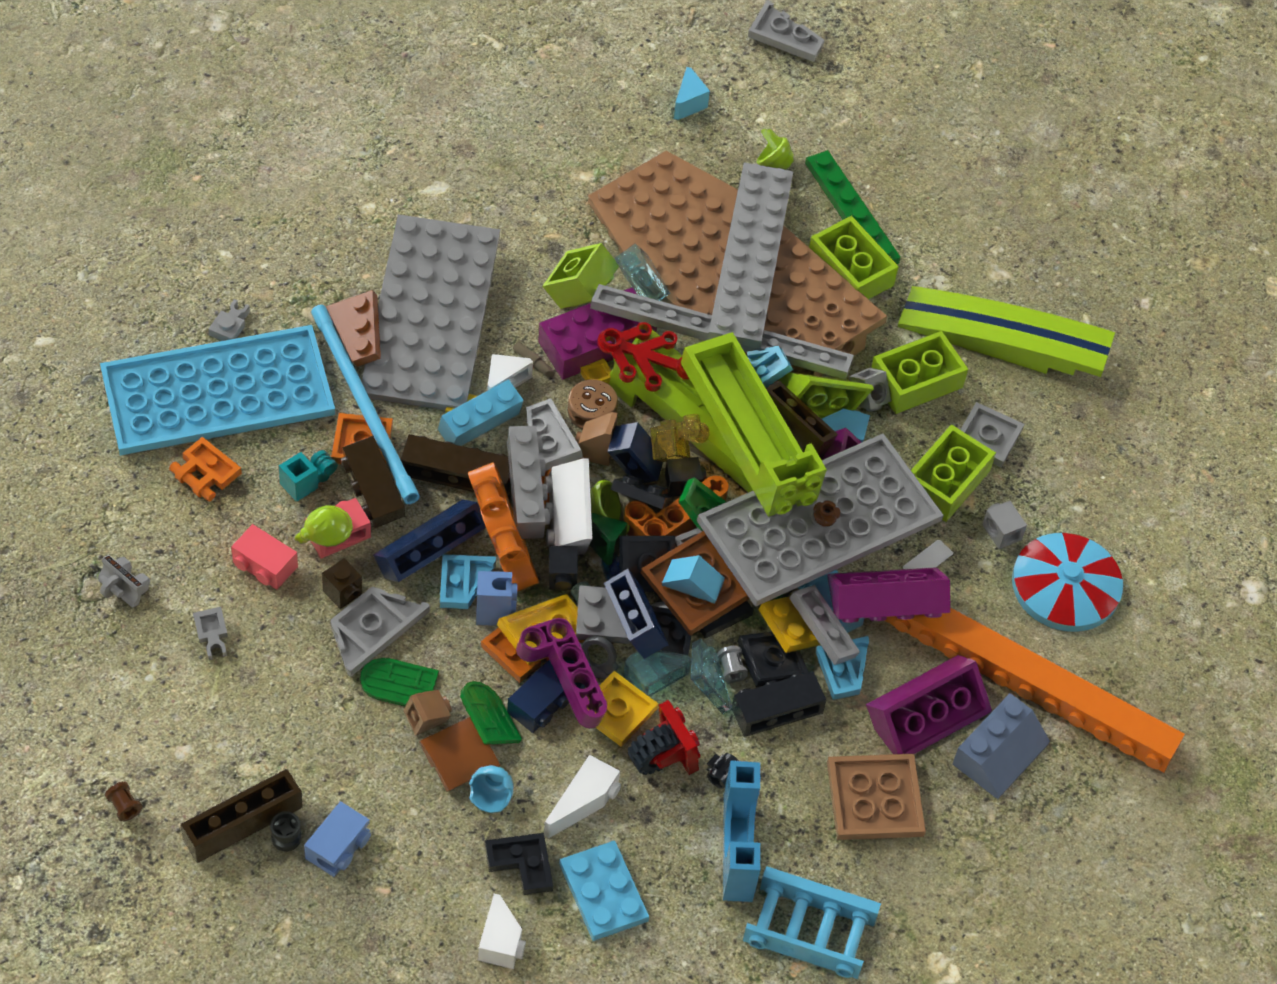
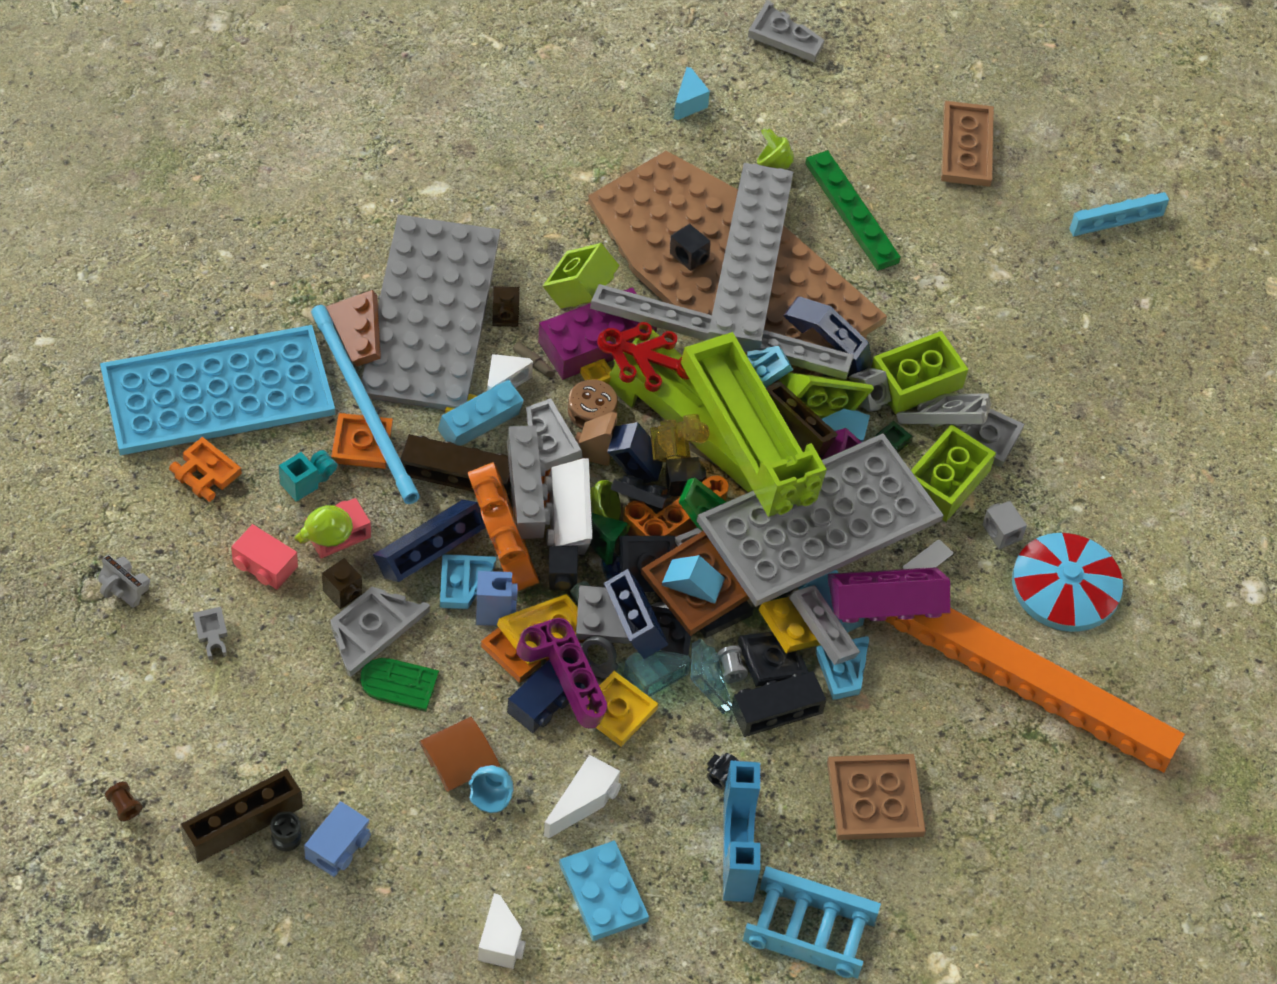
light grey plate [208,299,250,341] -> none
dark brown brick [340,436,406,528] -> none
medium nougat slope [403,690,452,736] -> none
green window [460,681,522,745] -> none
black plate [485,833,553,895] -> none
clear light blue slope [614,243,670,301] -> none
plate [627,699,701,775] -> none
lime brick [809,216,899,300] -> none
reddish brown plate [813,500,841,527] -> none
magenta slope [866,655,992,754] -> none
lime slope [897,286,1115,377] -> none
sand blue slope [952,693,1050,799] -> none
none -> dark brown brick [492,286,520,327]
none -> black brick [670,224,711,271]
none -> slope [783,296,873,377]
none -> dark green tile [875,420,913,453]
none -> light grey wing [897,394,991,427]
none -> medium nougat plate [941,101,994,187]
none -> medium azure plate [1069,192,1169,237]

